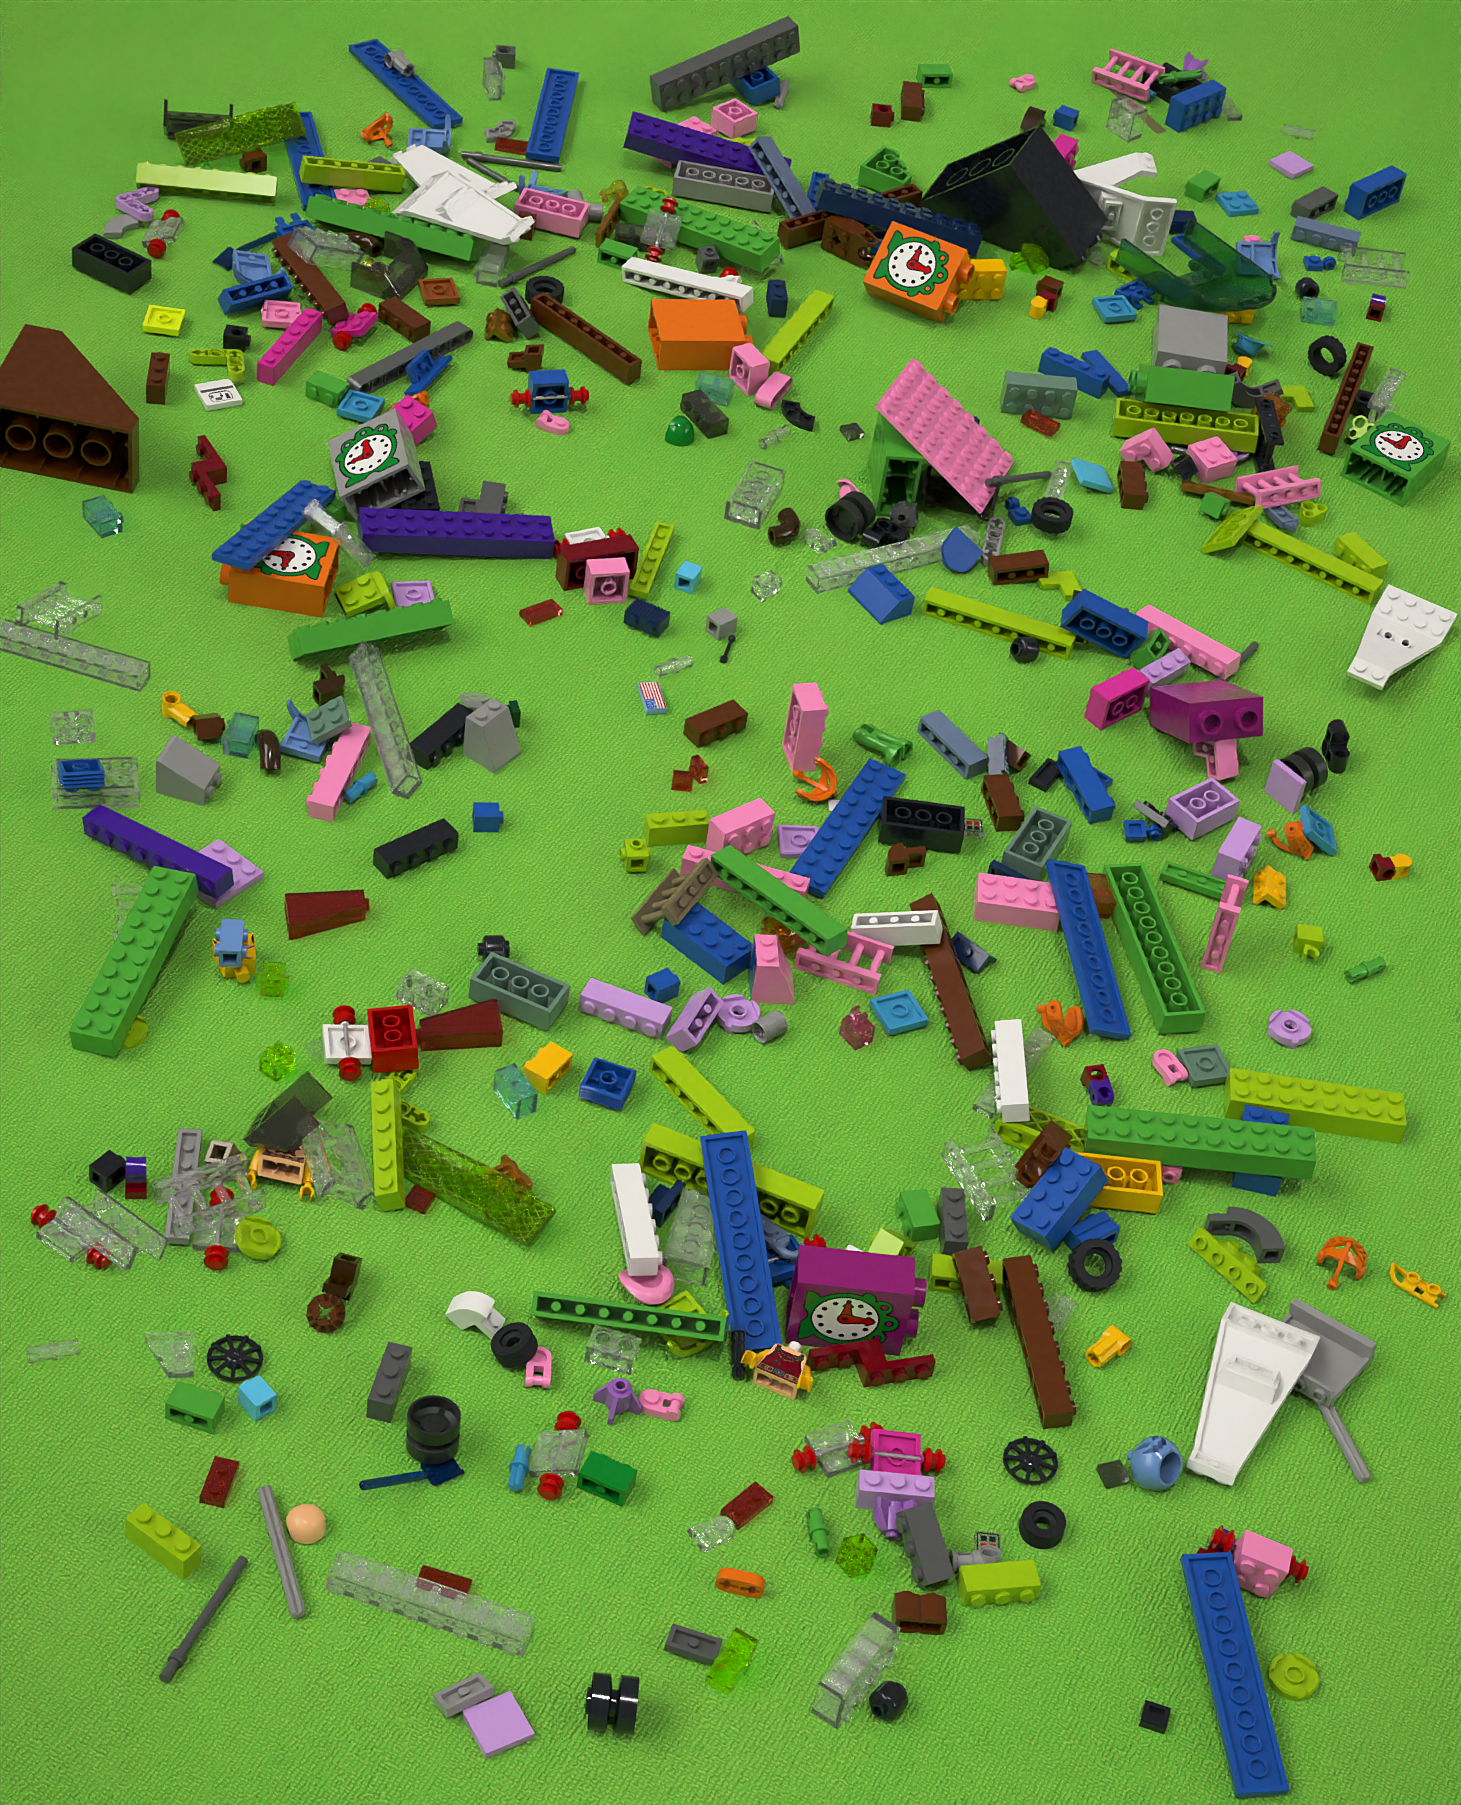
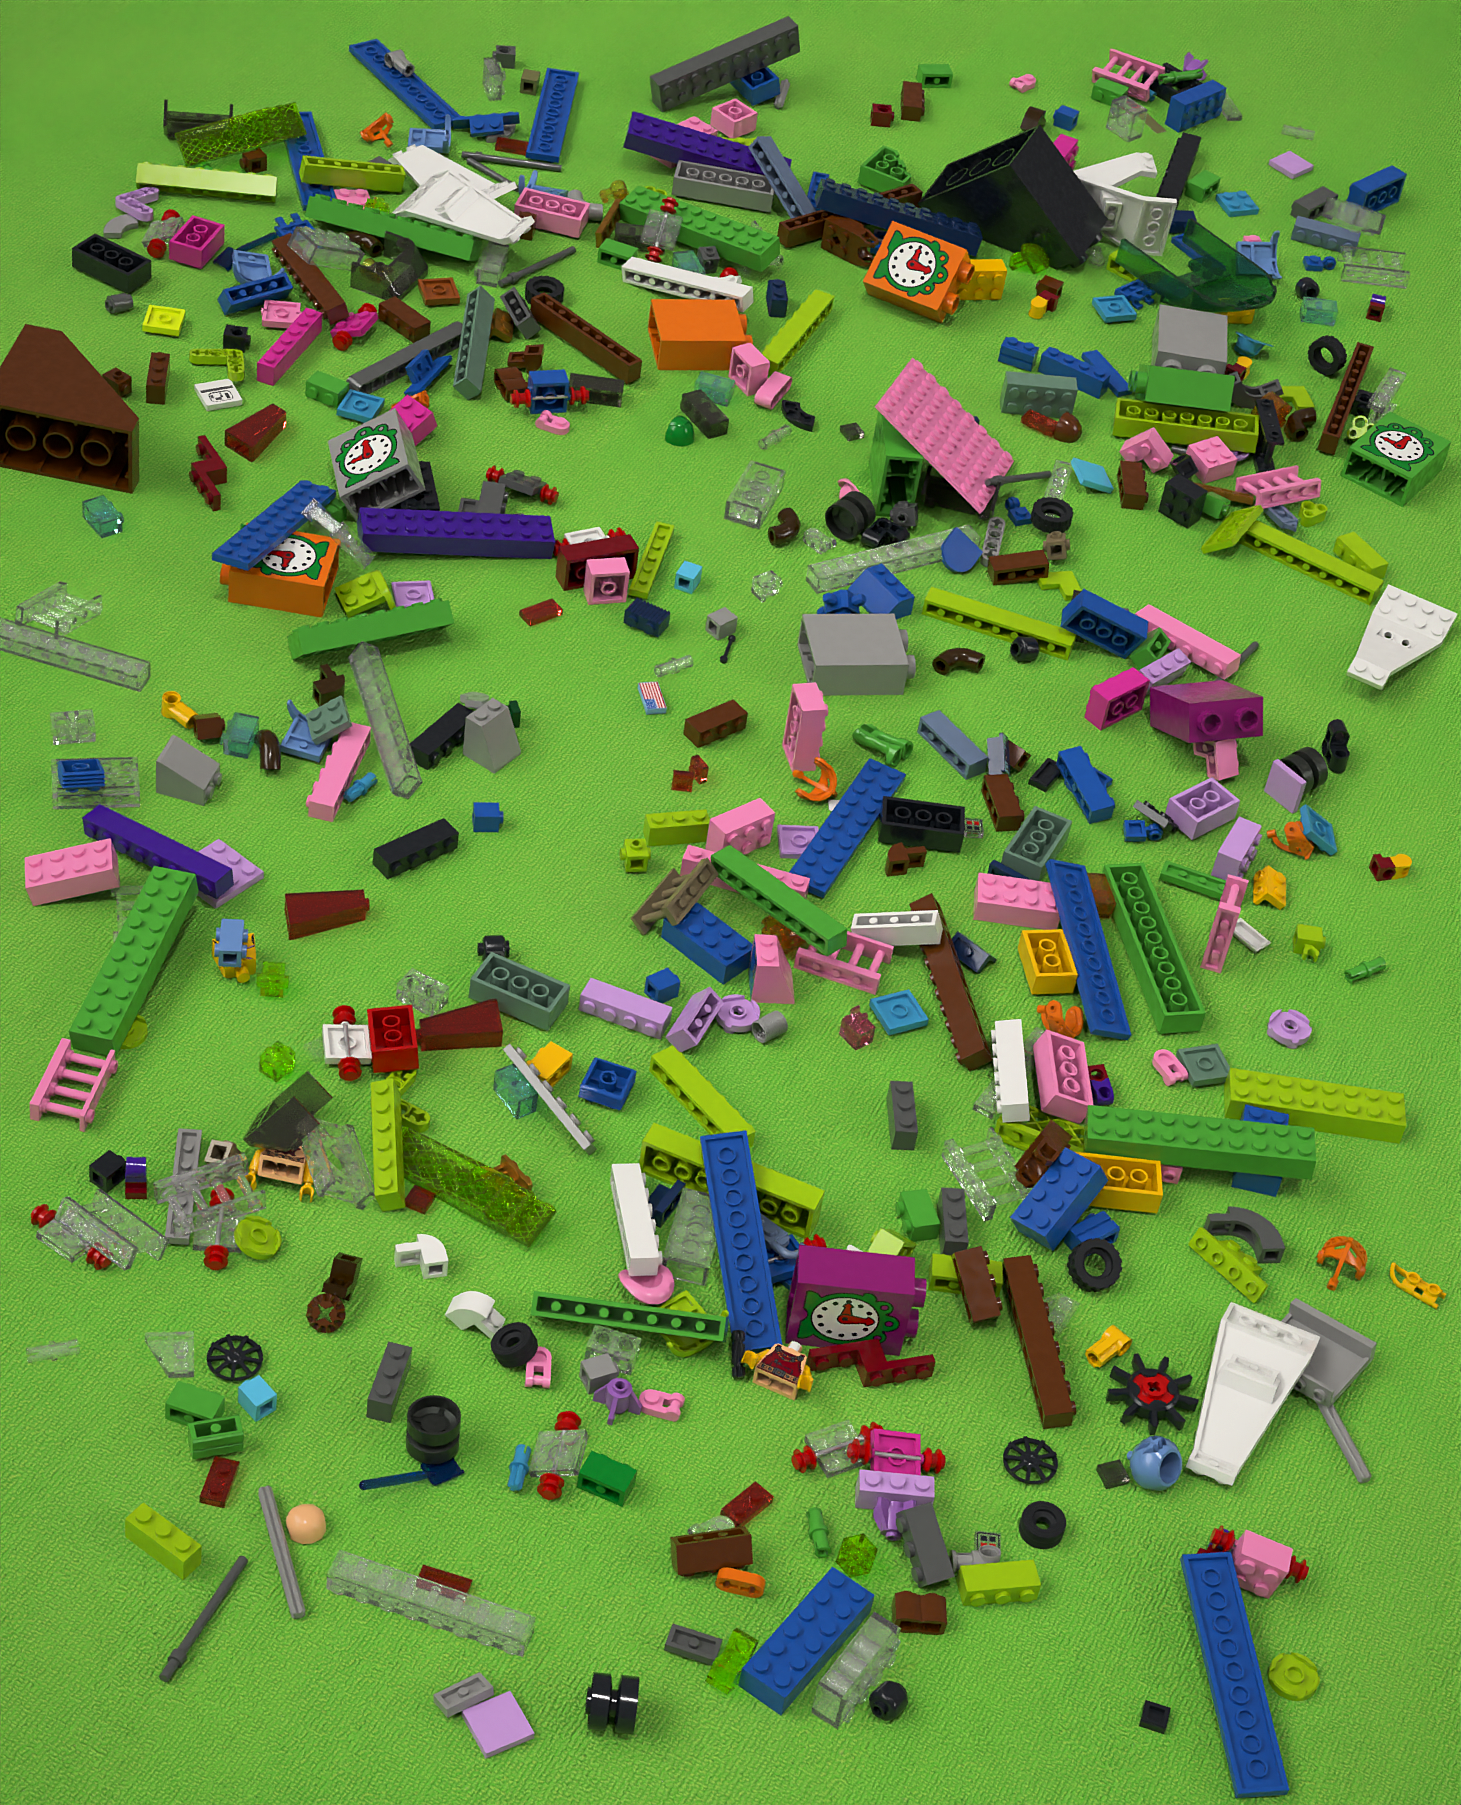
none -> bright pink brick [25,838,120,906]
none -> bright pink fence [30,1038,118,1132]
none -> reddish brown brick [102,367,132,398]
none -> dark grey brick [105,293,133,314]
none -> dark pink brick [169,215,225,269]
none -> bright green brick [188,1414,244,1460]
none -> clear red slope [225,403,286,463]
none -> white brick [394,1234,448,1279]
none -> blue bracket [453,112,520,137]
none -> sand green brick [453,285,495,400]
none -> dark grey plate [486,465,559,505]
none -> reddish brown brick [494,366,528,401]
none -> plate [503,1043,597,1155]
none -> olive brick [520,69,540,96]
none -> clear smoke brick [568,373,625,408]
none -> light grey brick [579,1353,619,1394]
none -> reddish brown brick [670,1526,753,1577]
none -> clear light blue brick [672,250,705,275]
none -> blue brick [738,1567,875,1716]
none -> light grey brick [797,614,916,696]
none -> blue piece [817,590,866,614]
none -> dark grey brick [886,1081,918,1150]
none -> dark brown cylinder [932,648,985,675]
none -> blue brick [998,337,1039,372]
none -> yellow brick [1017,929,1078,994]
none -> bright pink brick [1033,1029,1093,1124]
none -> dark tan brick [1043,531,1070,560]
none -> reddish brown helmet [1053,412,1082,443]
none -> bright green brick [1091,77,1129,109]
none -> black gear [1105,1353,1199,1436]
none -> black brick [1156,132,1201,210]
none -> black brick [1158,474,1208,529]
none -> white tile [1233,918,1271,953]
none -> dark brown cylinder [1286,407,1317,442]
none -> clear brick [1322,197,1386,236]

